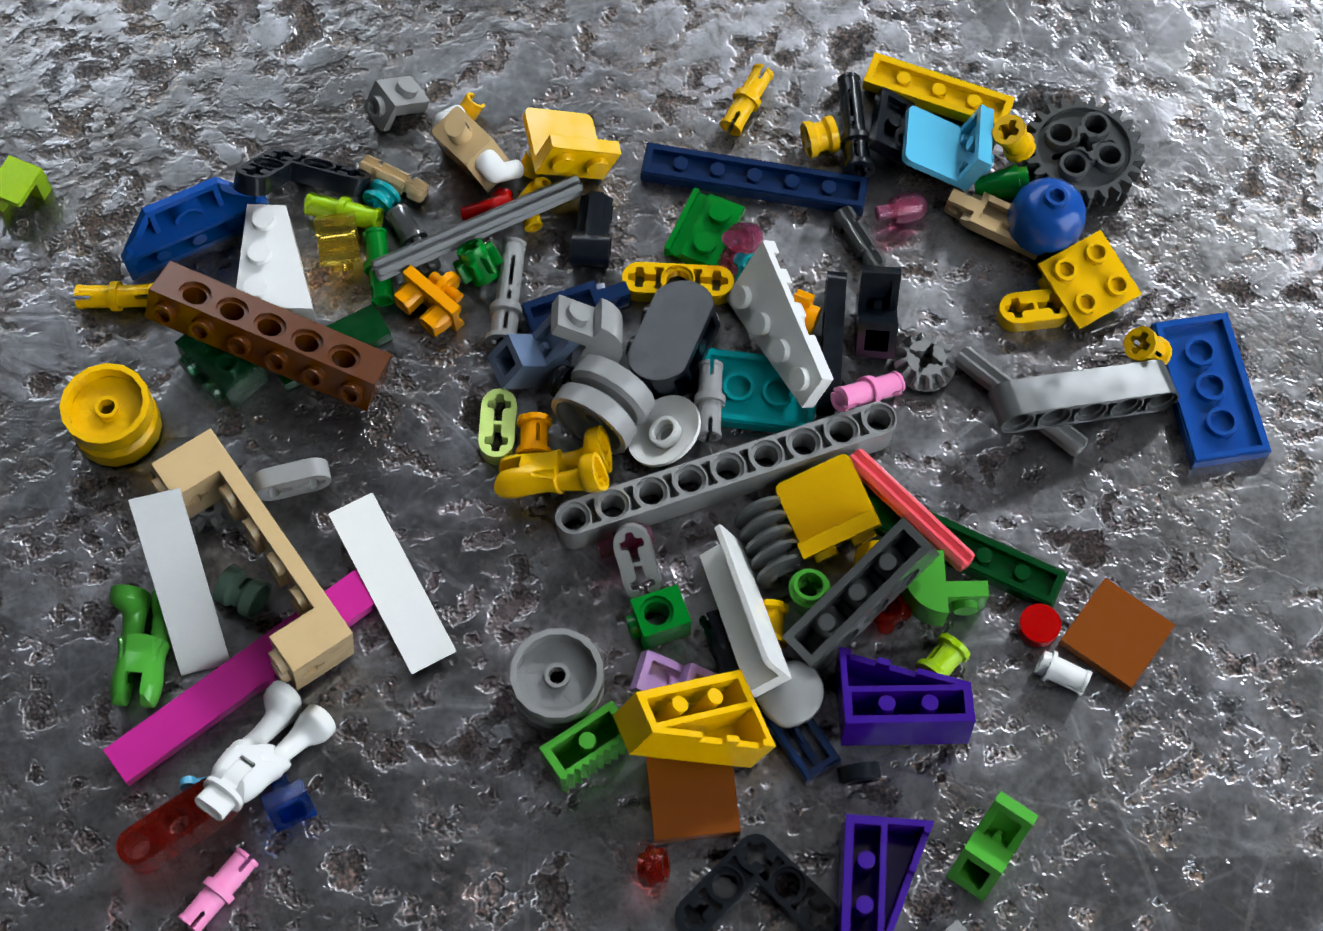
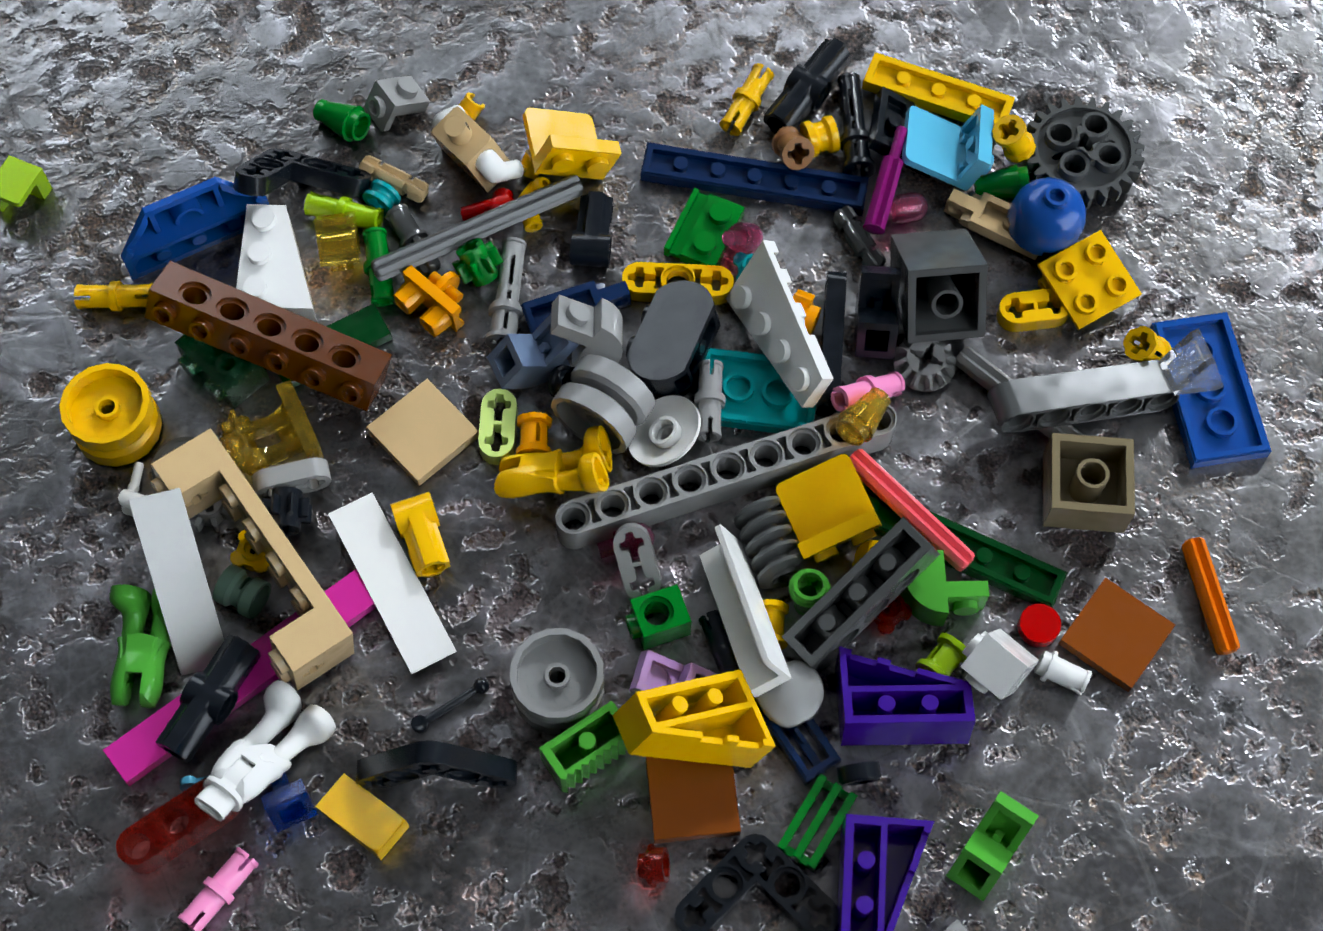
none -> white hand [118,462,146,517]
none -> black piece [156,634,261,763]
none -> clear yellow tile [219,380,325,476]
none -> yellow plate [230,529,270,573]
none -> black gear [261,486,312,536]
none -> green cone [313,99,371,142]
none -> yellow slope [315,774,409,861]
none -> black beam [356,740,517,788]
none -> tan tile [366,378,479,486]
none -> yellow piece [390,492,451,578]
none -> black hinge [411,677,490,734]
none -> black piece [764,38,852,134]
none -> medium nougat bush [771,126,815,170]
none -> green tile [777,773,858,872]
none -> clear yellow cone [836,387,891,446]
none -> magenta axle [863,126,907,235]
none -> dark grey slope [891,229,988,343]
none -> white brick [960,629,1040,700]
none -> dark tan brick [1043,433,1135,533]
none -> clear slope [1158,328,1224,395]
none -> orange axle [1181,537,1240,655]

